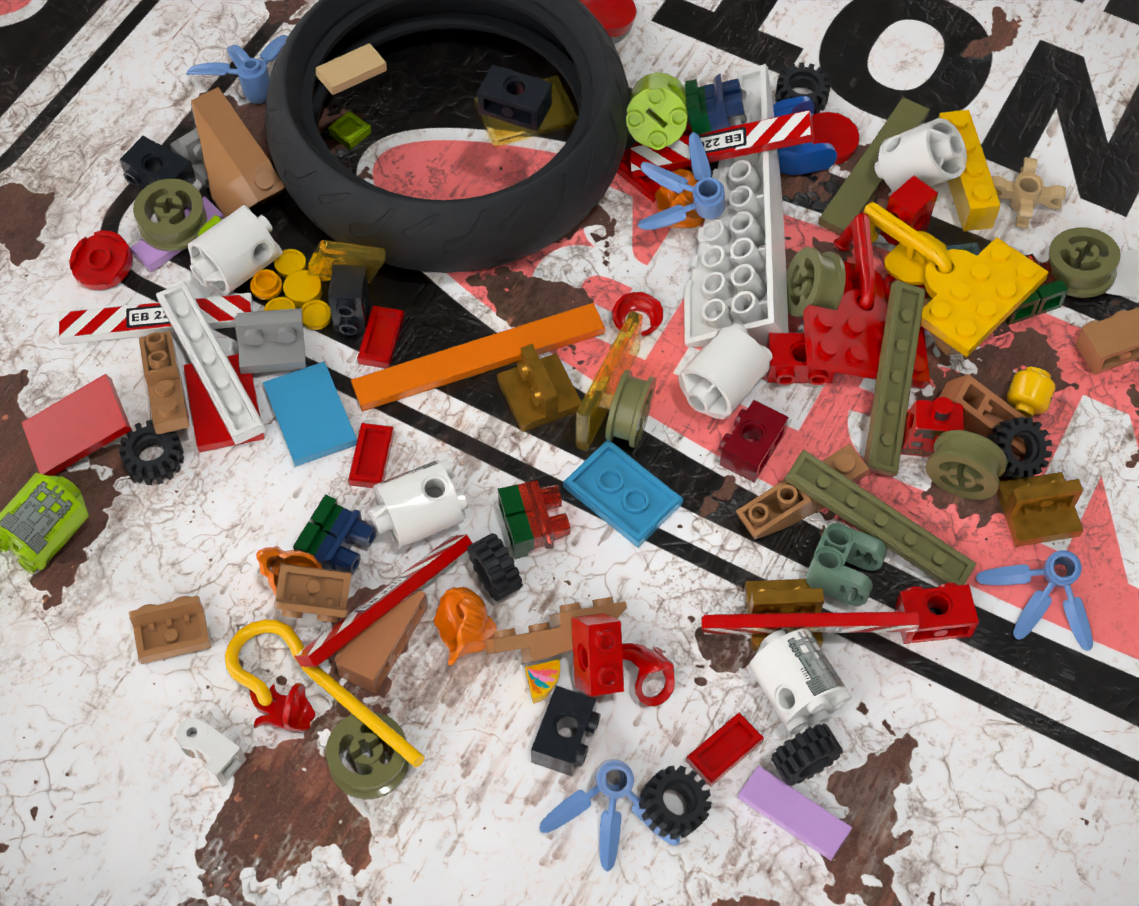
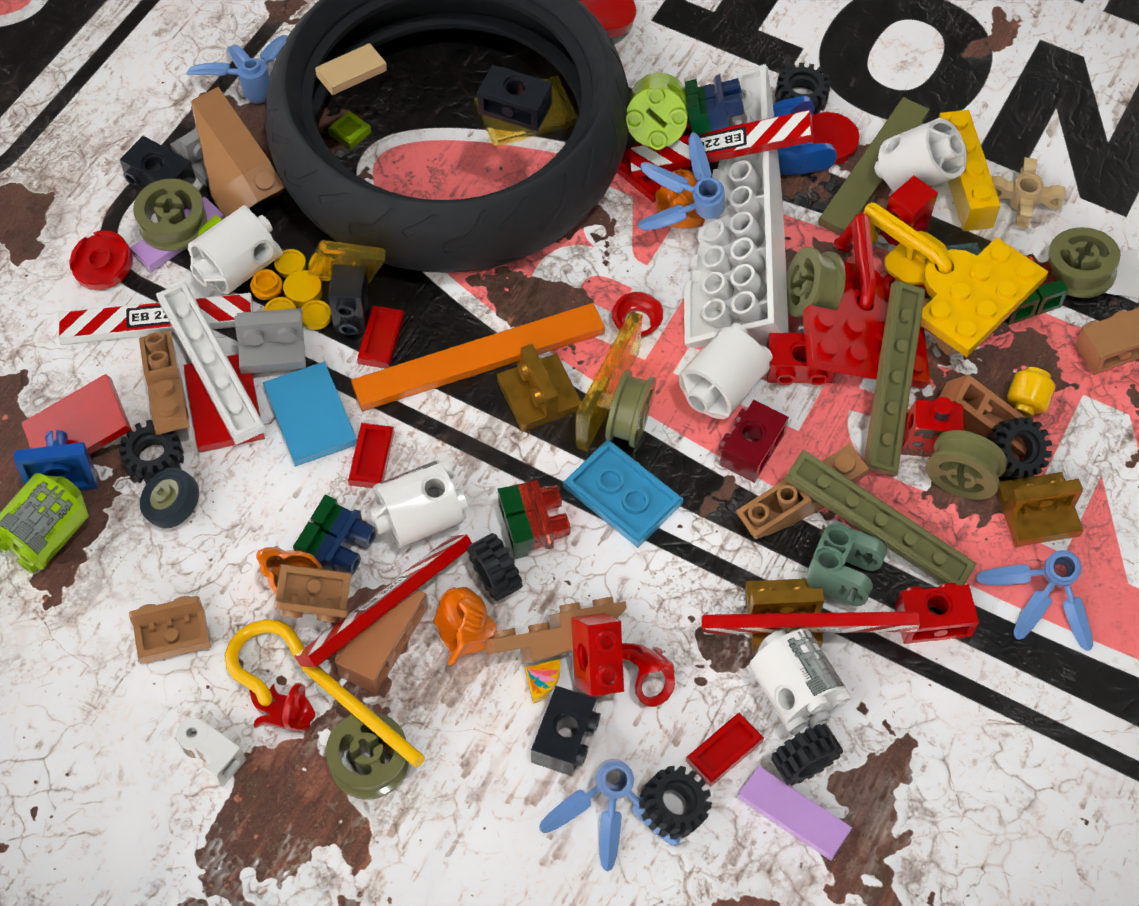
none -> blue tile [14,430,98,491]
none -> black wheel [140,468,199,529]

